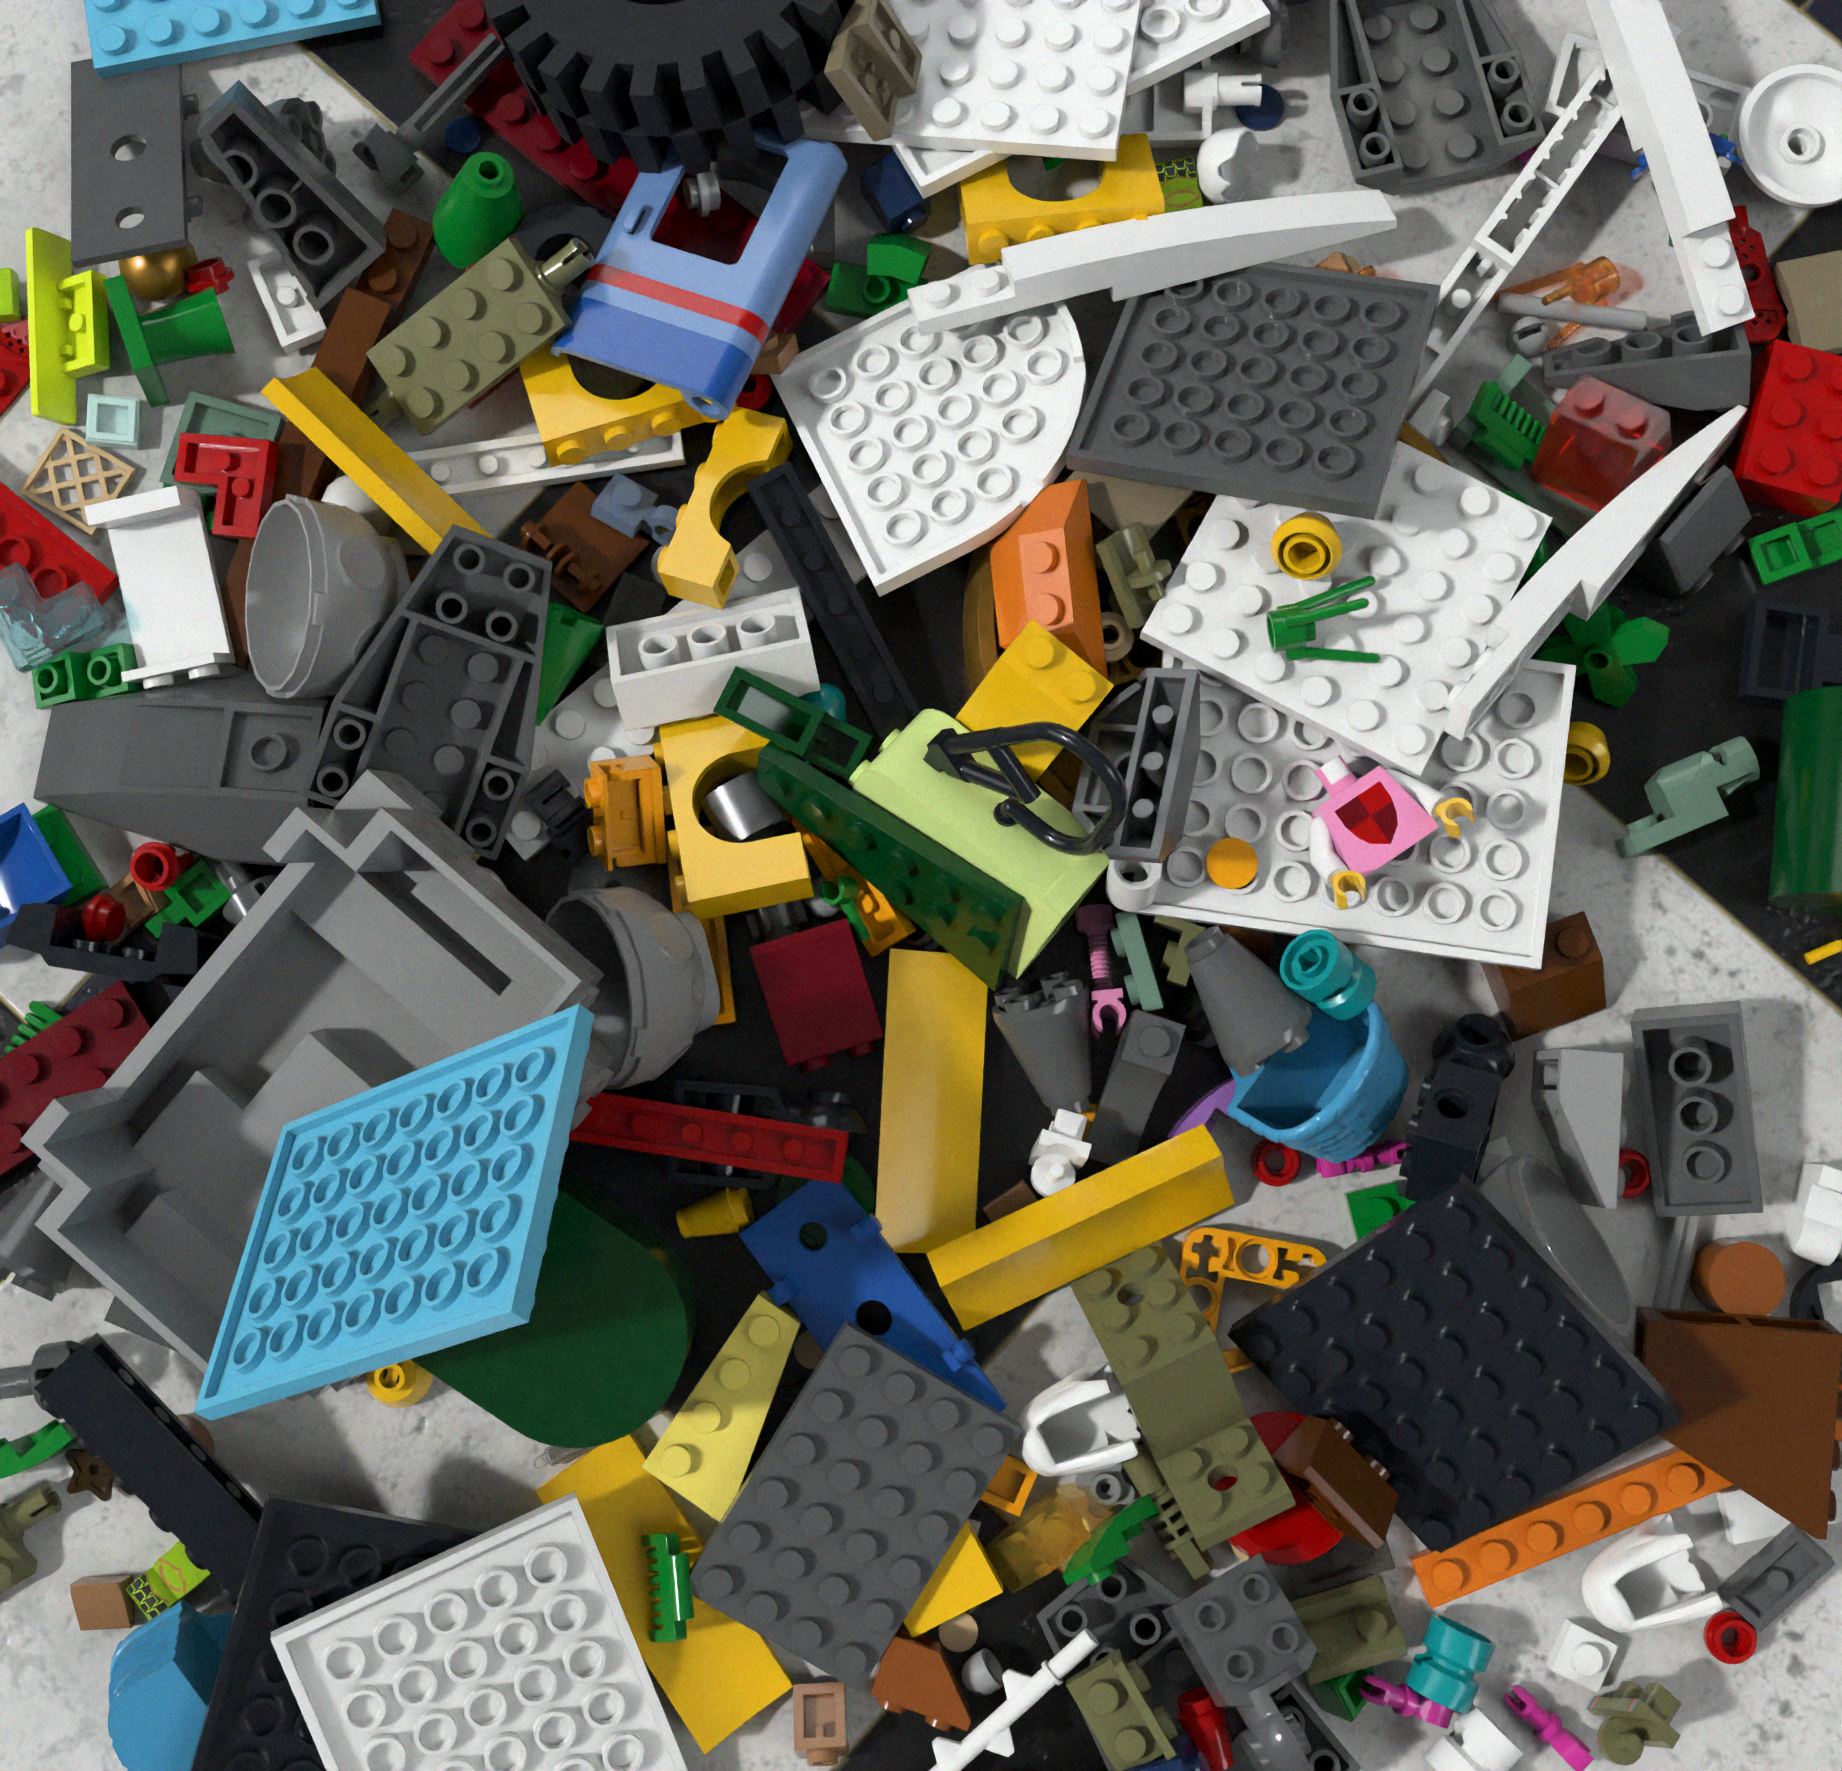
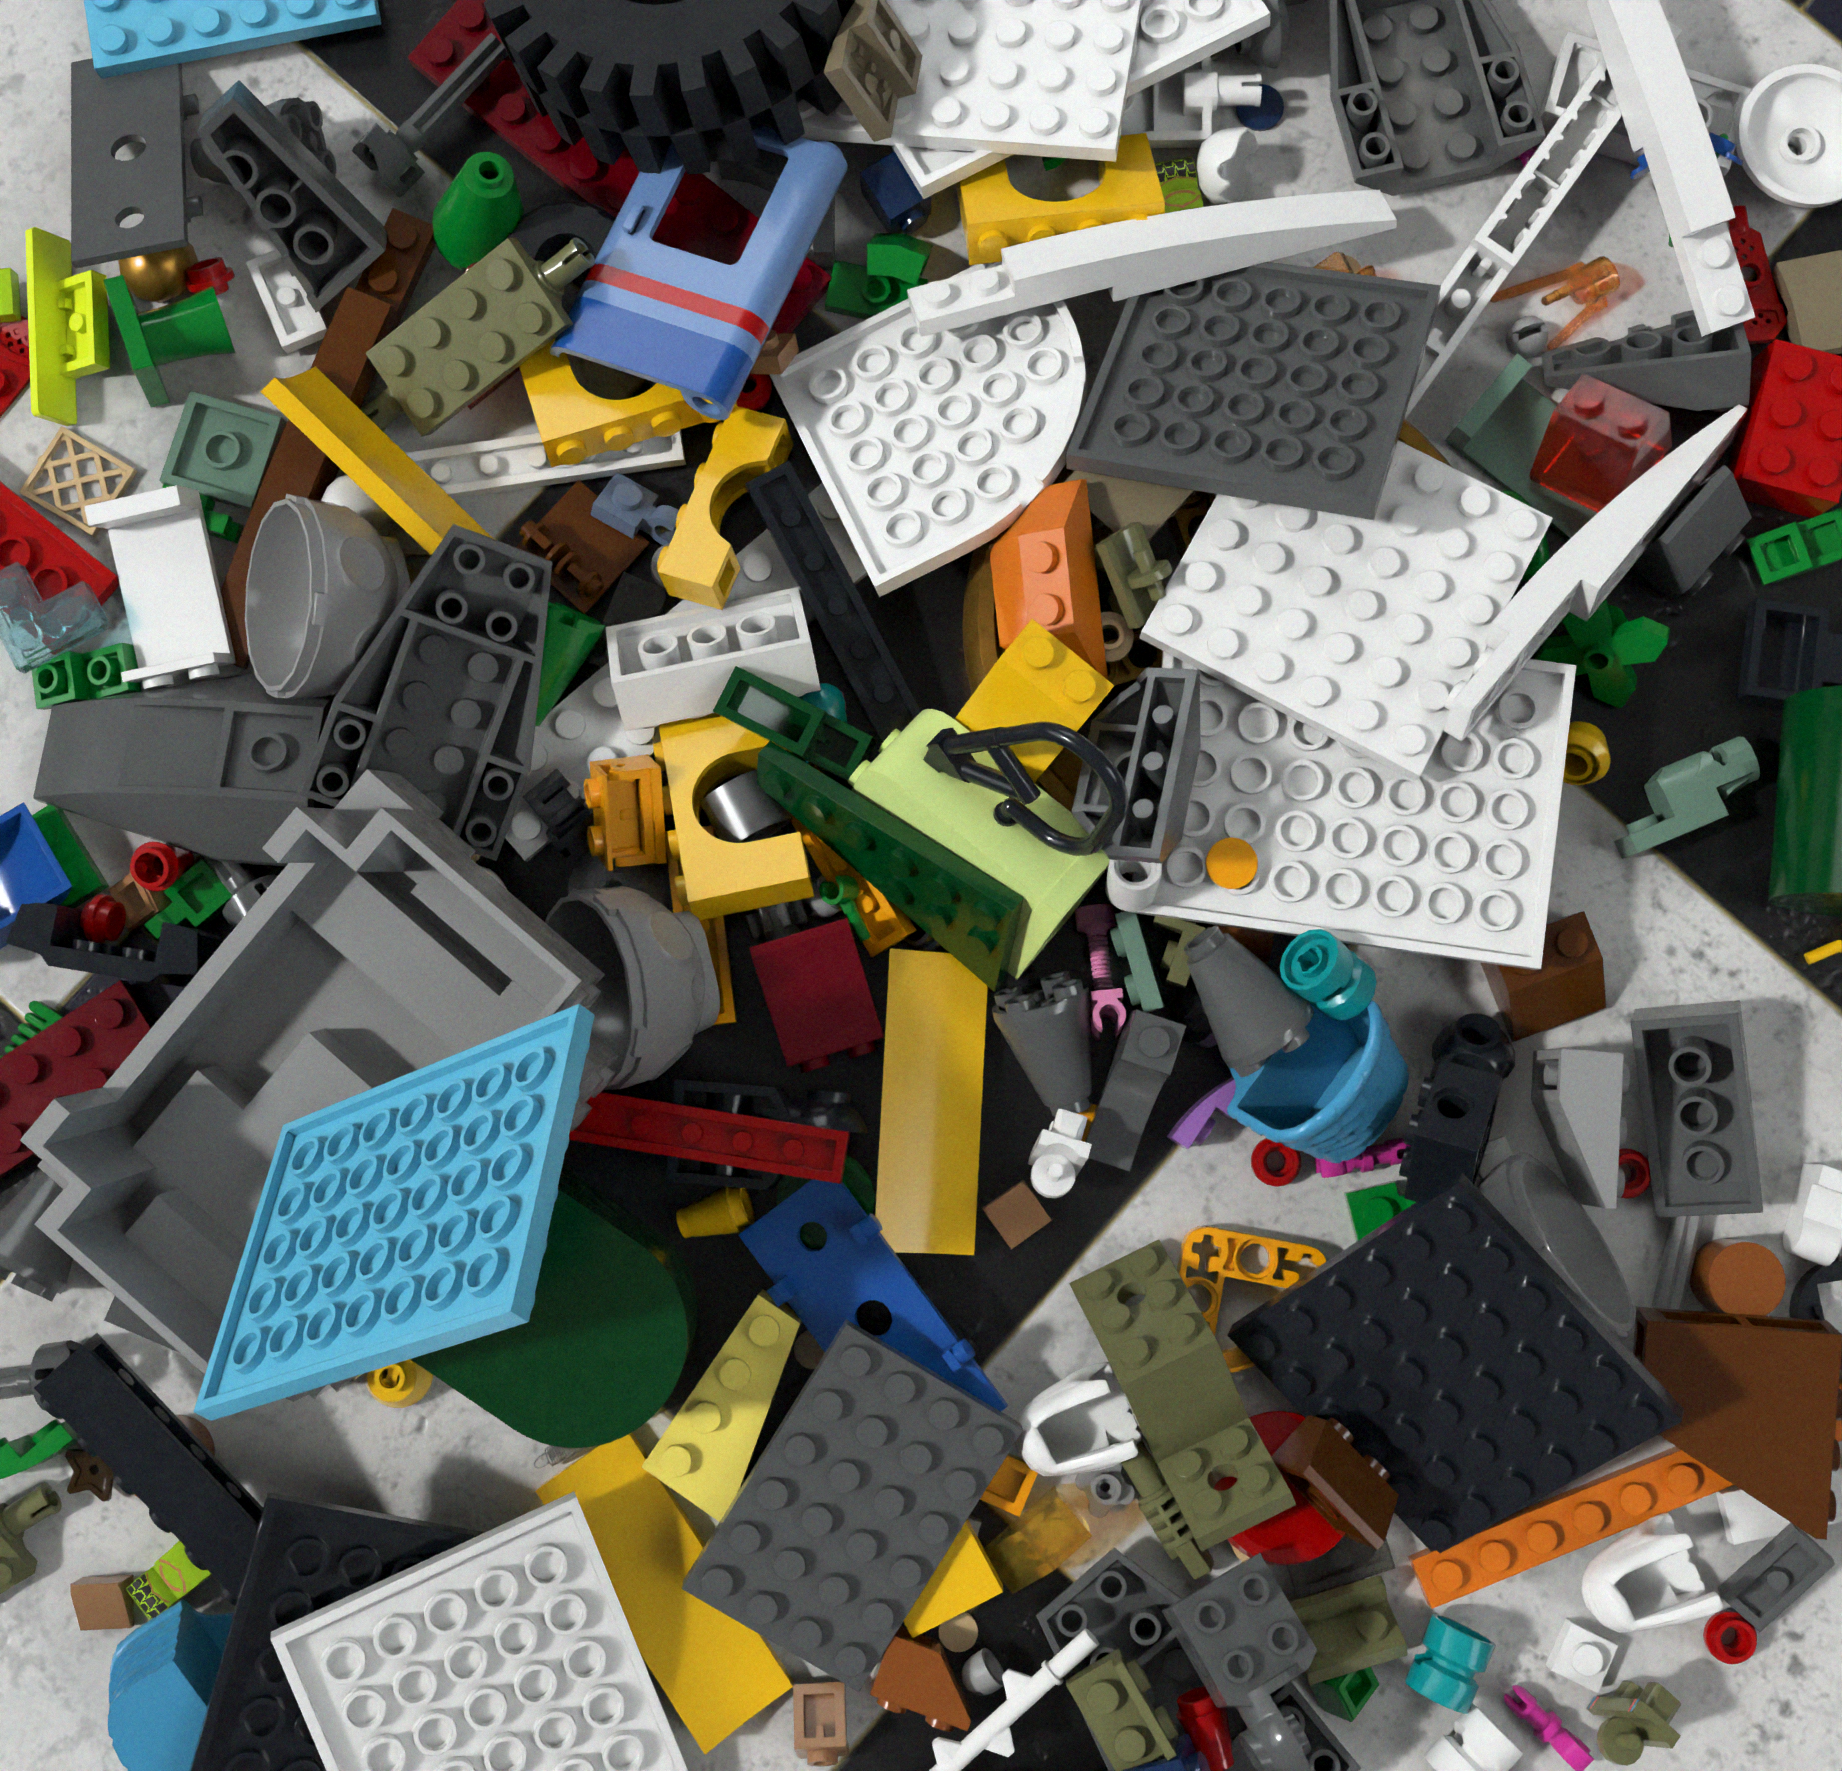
light aqua tile [85,394,141,450] -> none
red plate [174,432,279,541] -> none
dark blue piece [444,117,482,155] -> none
green piece [641,1532,694,1642] -> none
light grey plate [683,170,721,218] -> none
yellow arch [926,1124,1235,1331] -> none
green slope [1063,1494,1158,1586] -> none
green plant [1266,576,1380,663] -> none
yellow cone [1270,512,1342,581] -> none
torso [1308,755,1476,910] -> none
dark pink piece [1359,1675,1454,1729] -> none
white plate [1408,389,1454,446] -> none
green piece [1467,382,1552,471] -> none
light grey bar [1496,292,1647,331] -> none

